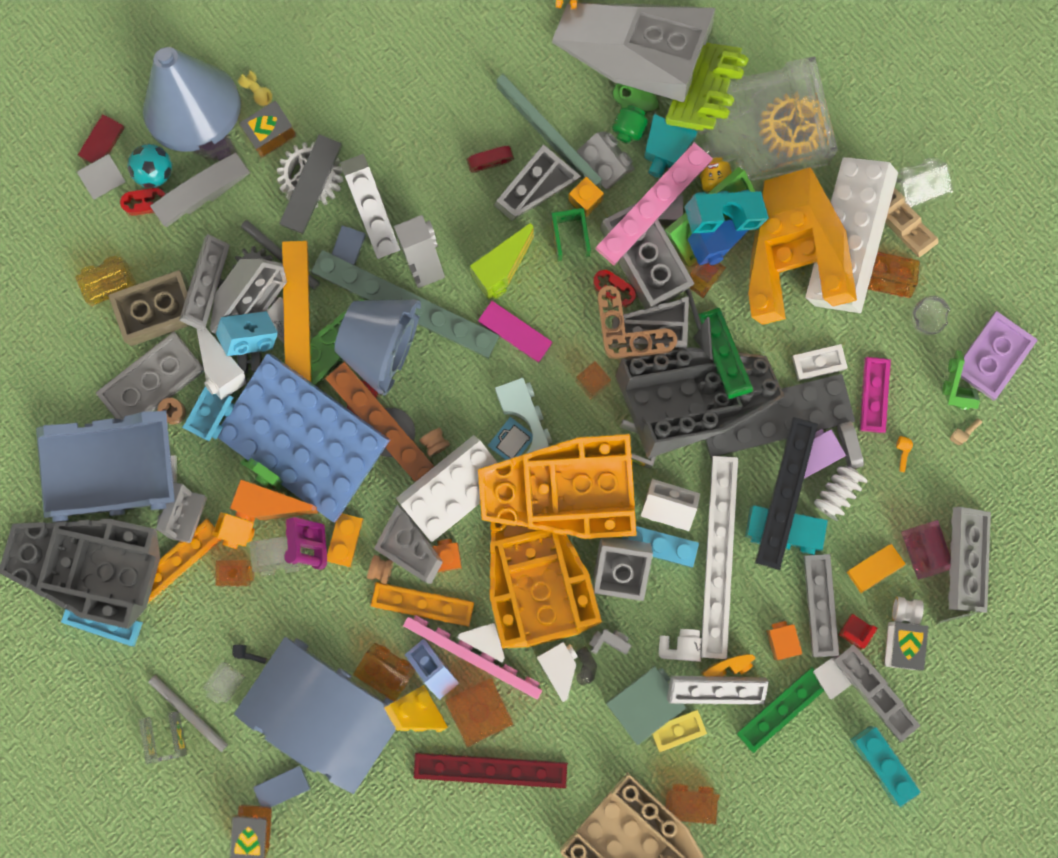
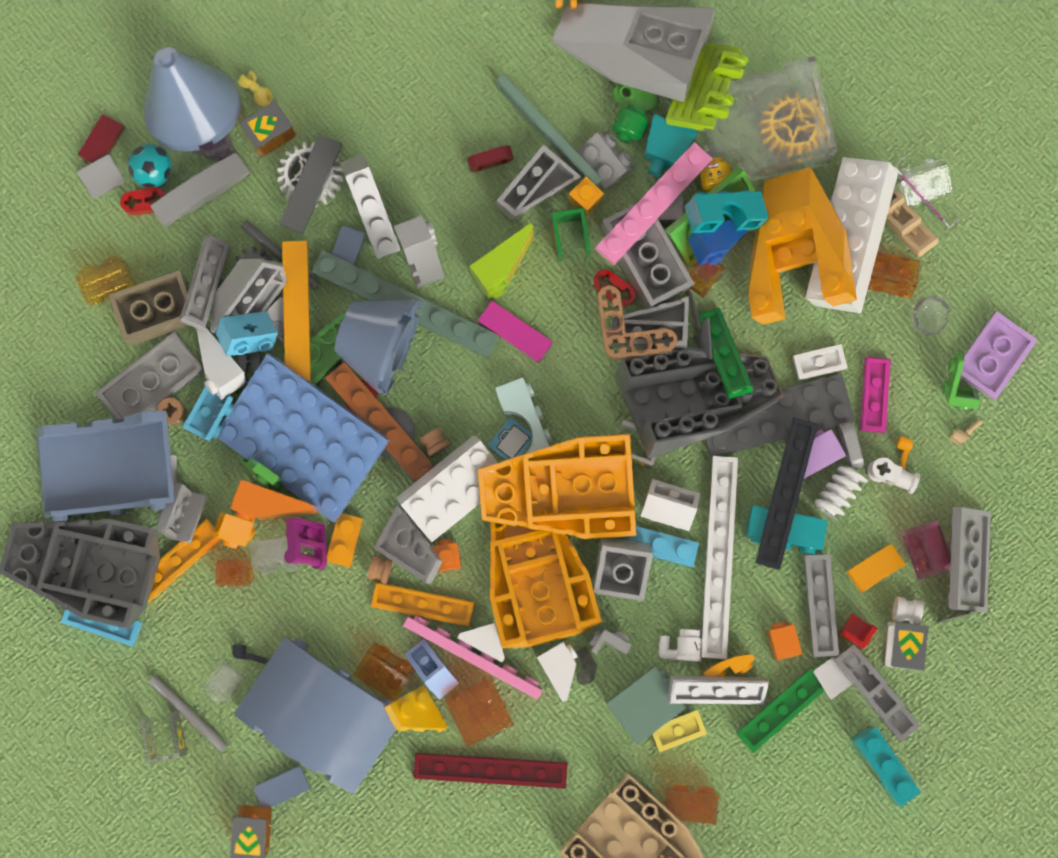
clear orange brick [575,361,611,400] -> none
none -> white connector [867,457,920,495]
none -> piece [894,157,960,228]

